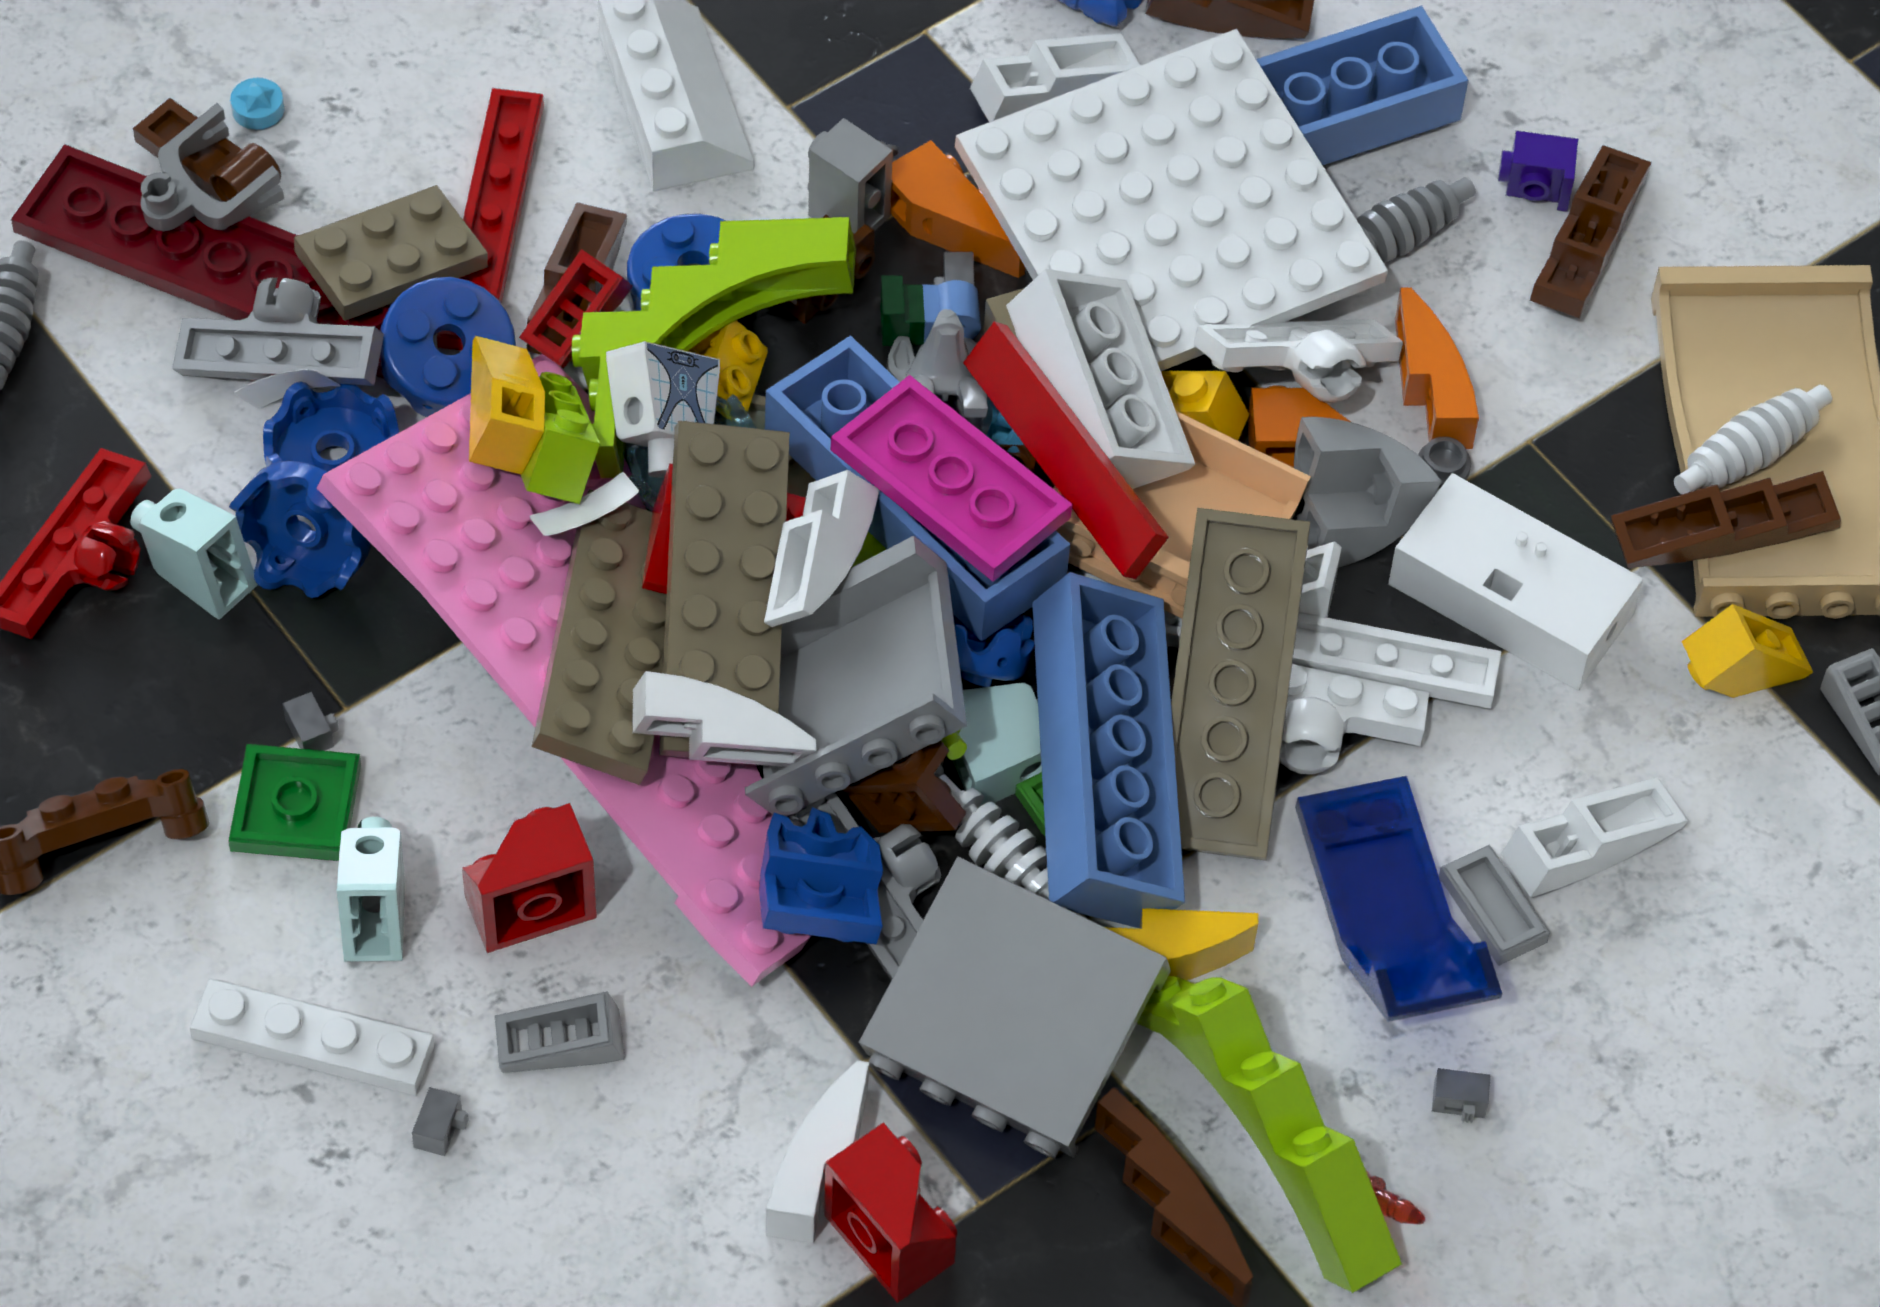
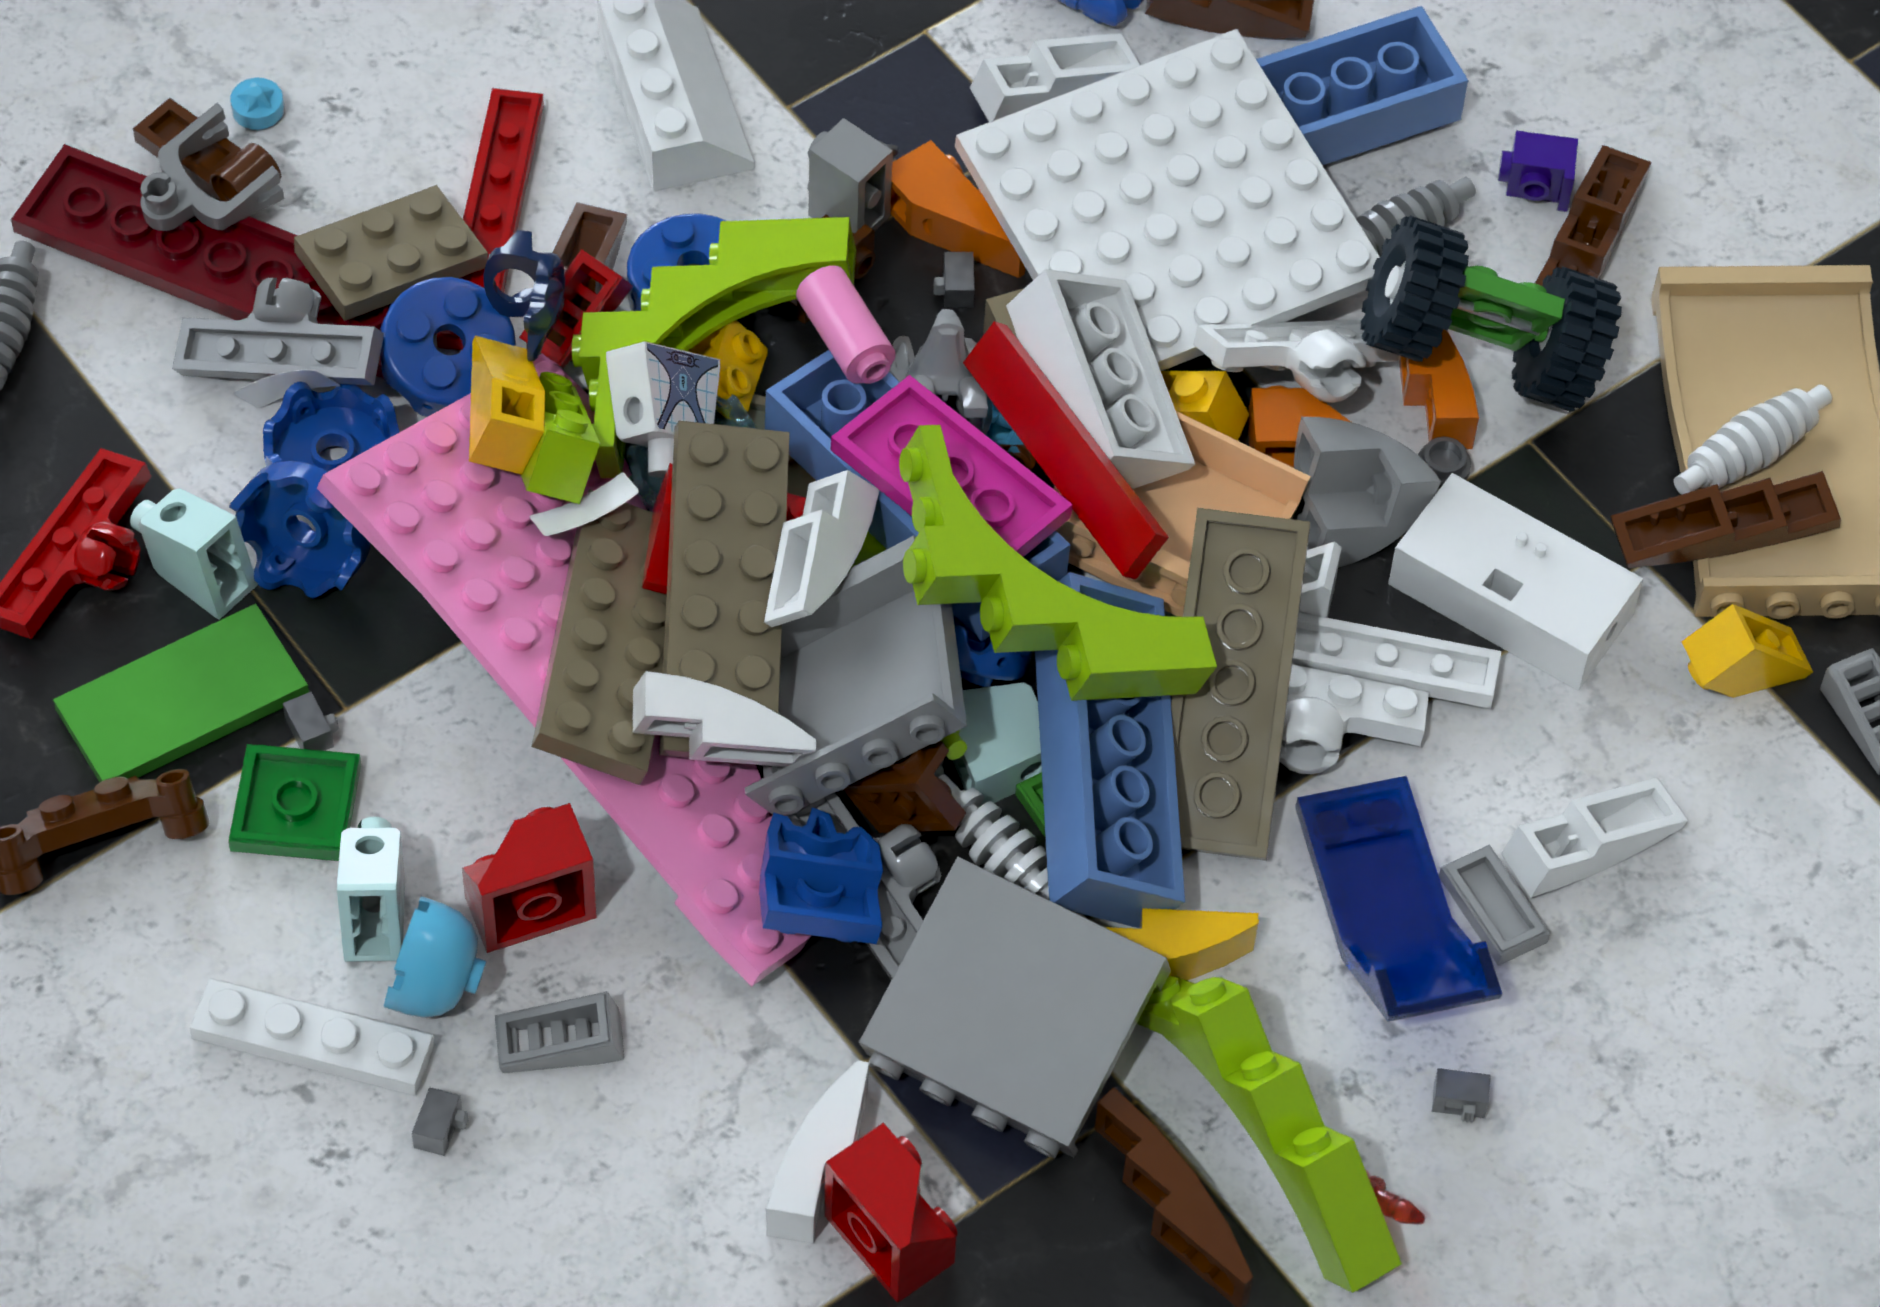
leg [880,275,981,346] -> none
none -> bright green tile [53,603,309,782]
none -> medium azure cylinder [384,896,487,1018]
none -> dark blue hair [484,230,565,361]
none -> bright pink brick [796,266,896,384]
none -> lime arch [899,425,1217,701]
none -> black plate [1360,215,1622,412]

